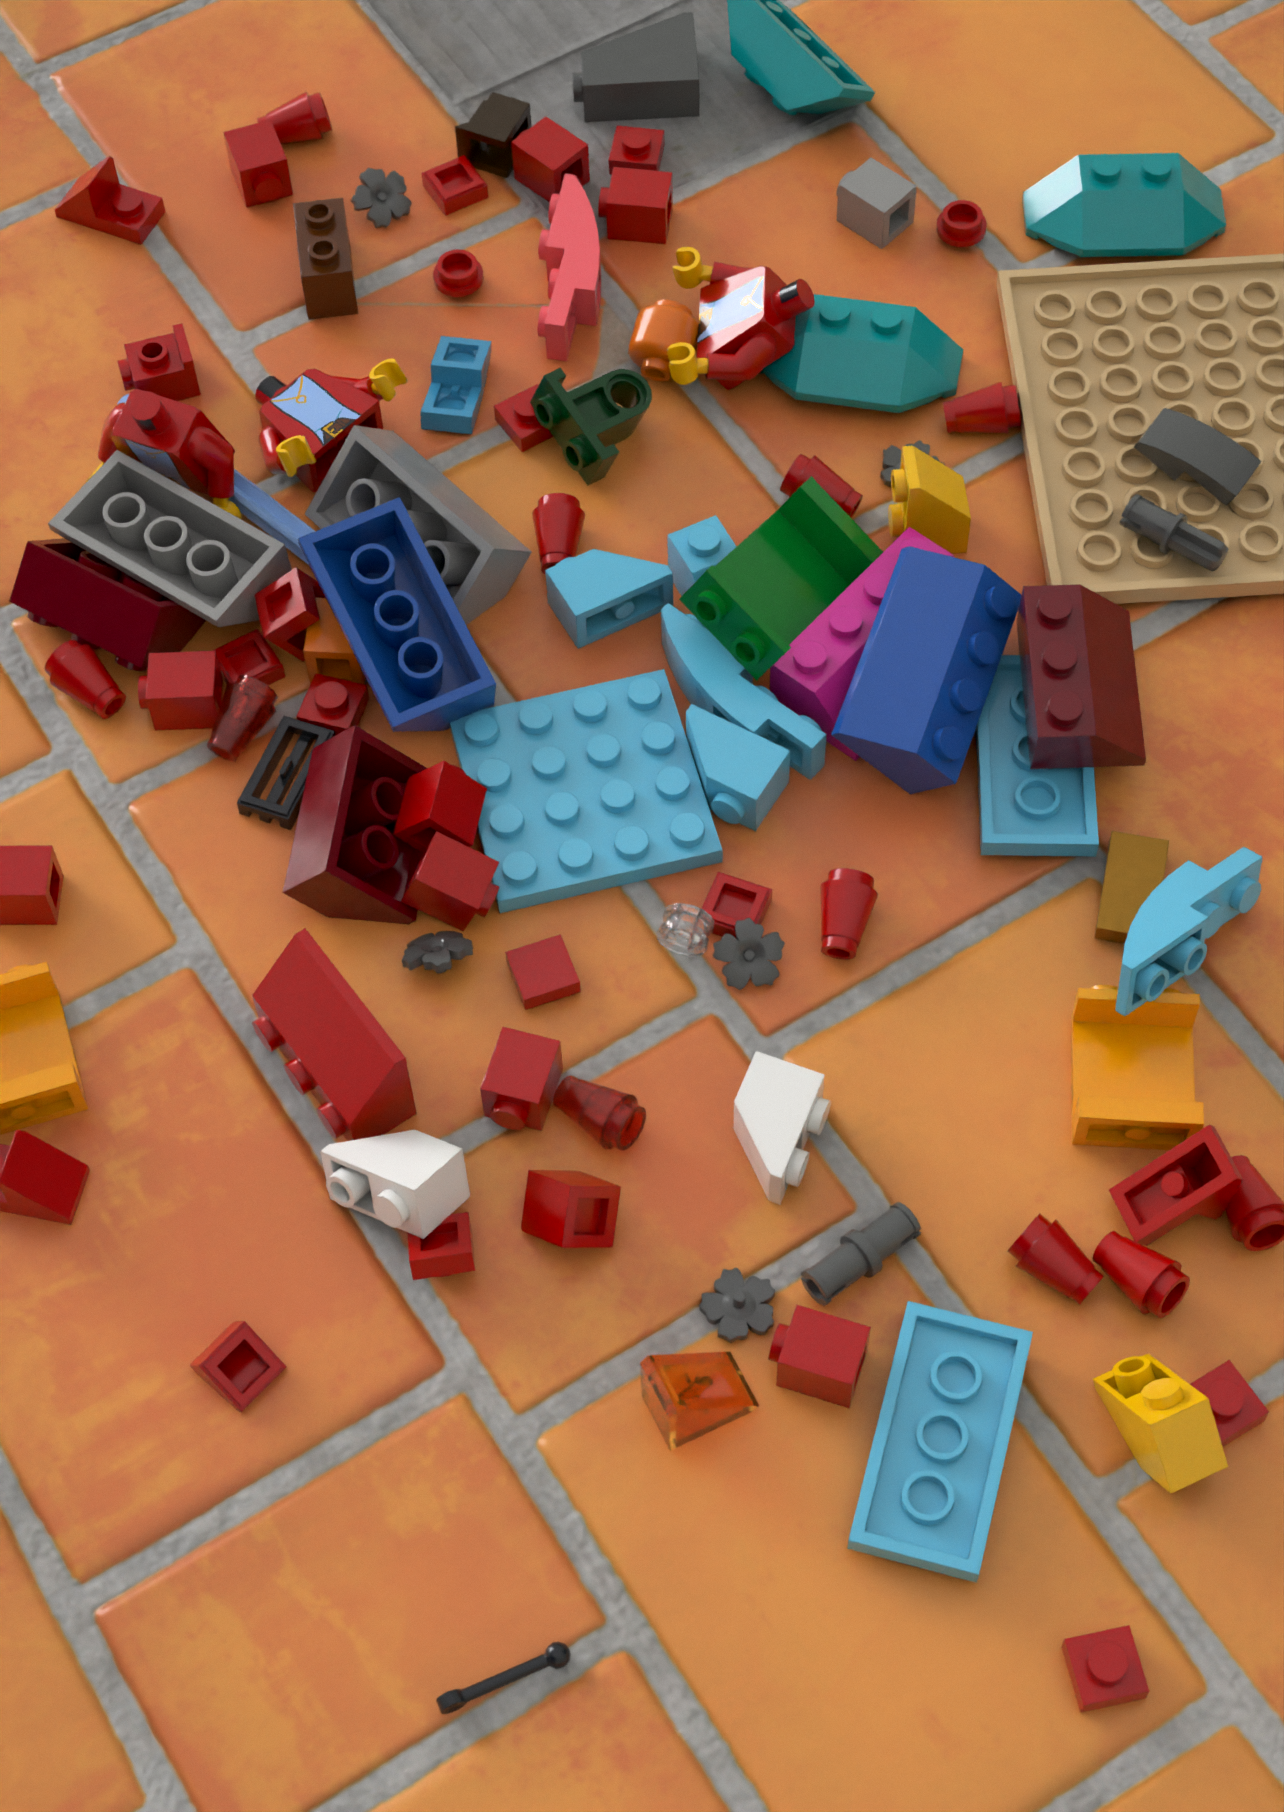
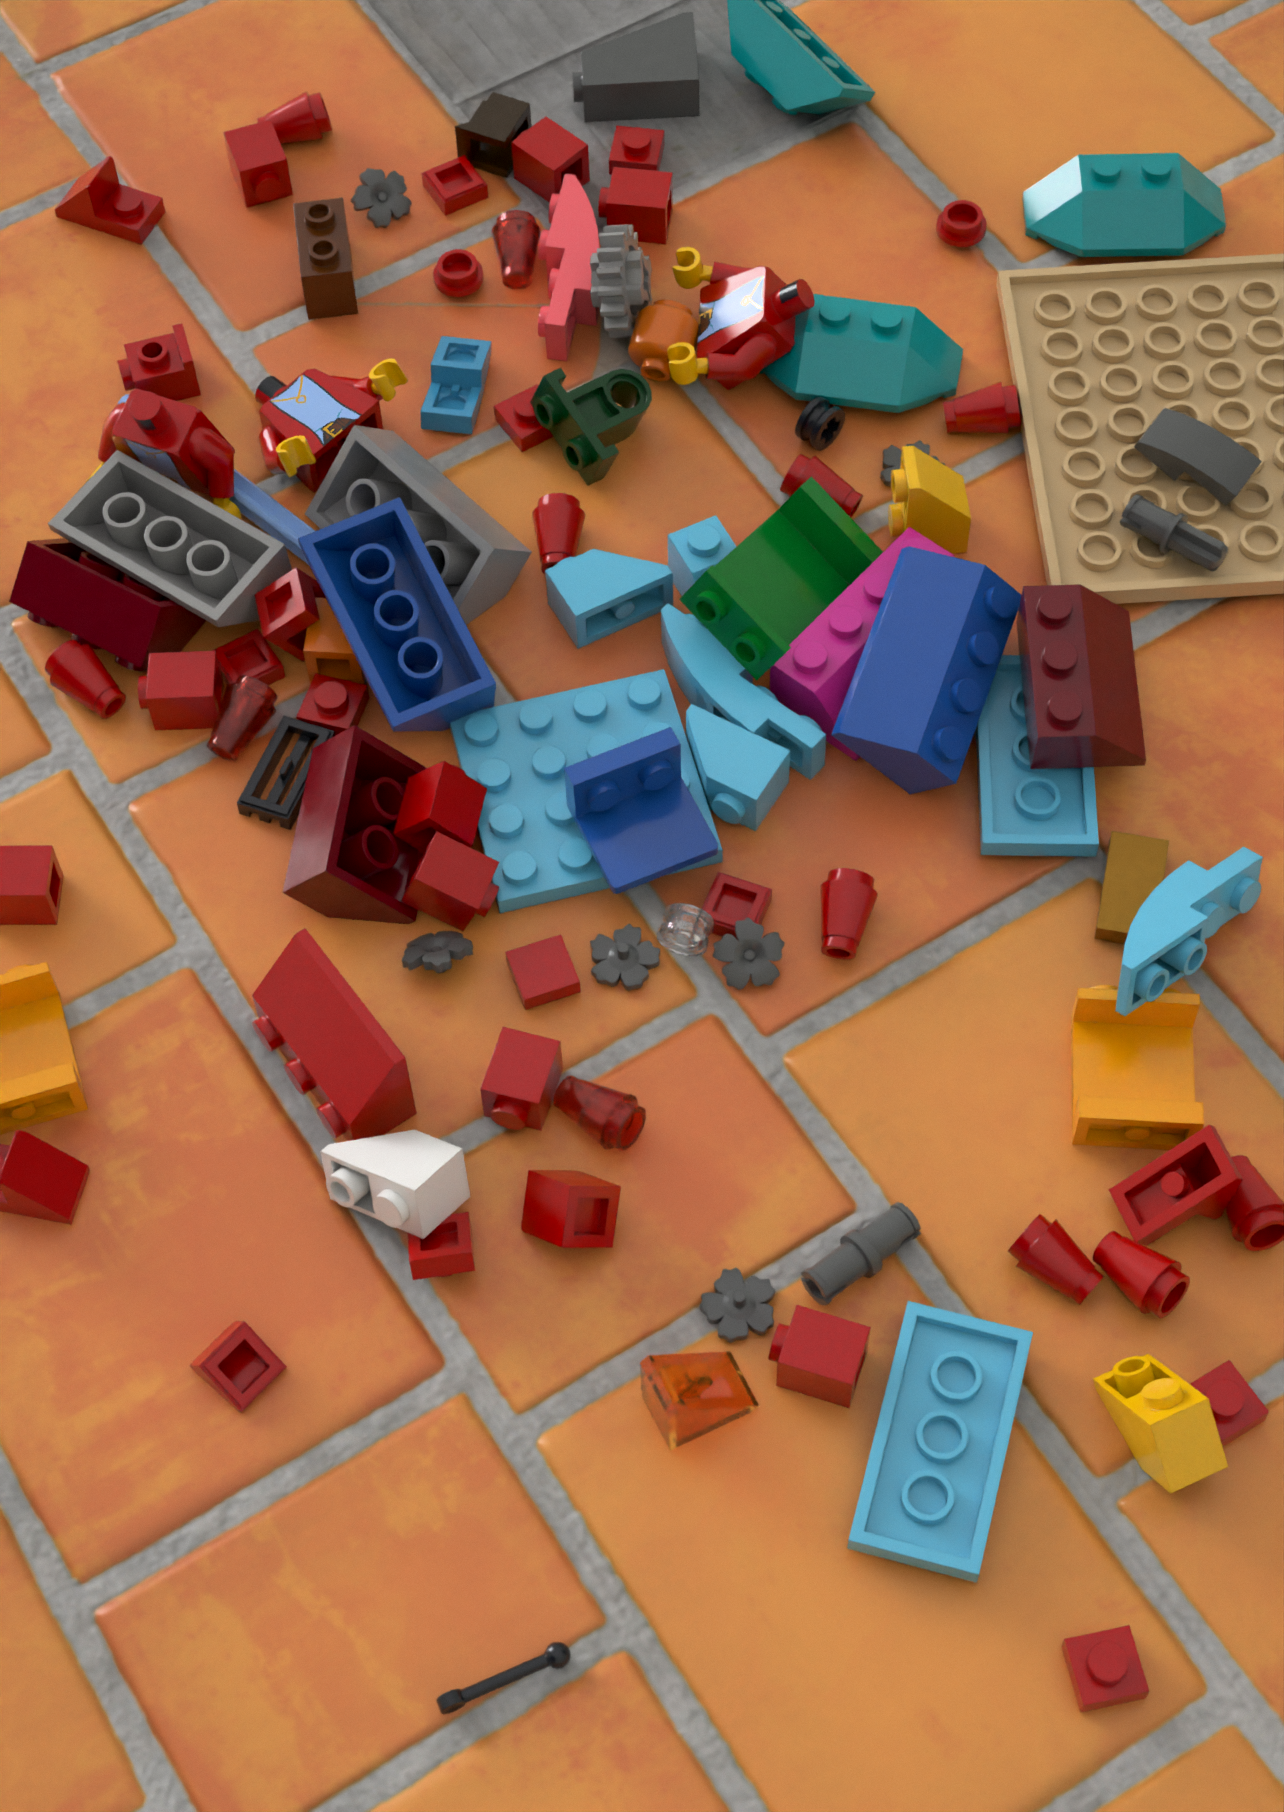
white slope [733,1051,831,1204] -> none
light grey brick [836,158,917,249] -> none
none -> clear red cone [491,210,541,289]
none -> blue bracket [564,727,718,894]
none -> light grey gear [590,224,652,338]
none -> dark grey plant [590,924,660,991]
none -> black bush [795,396,845,451]

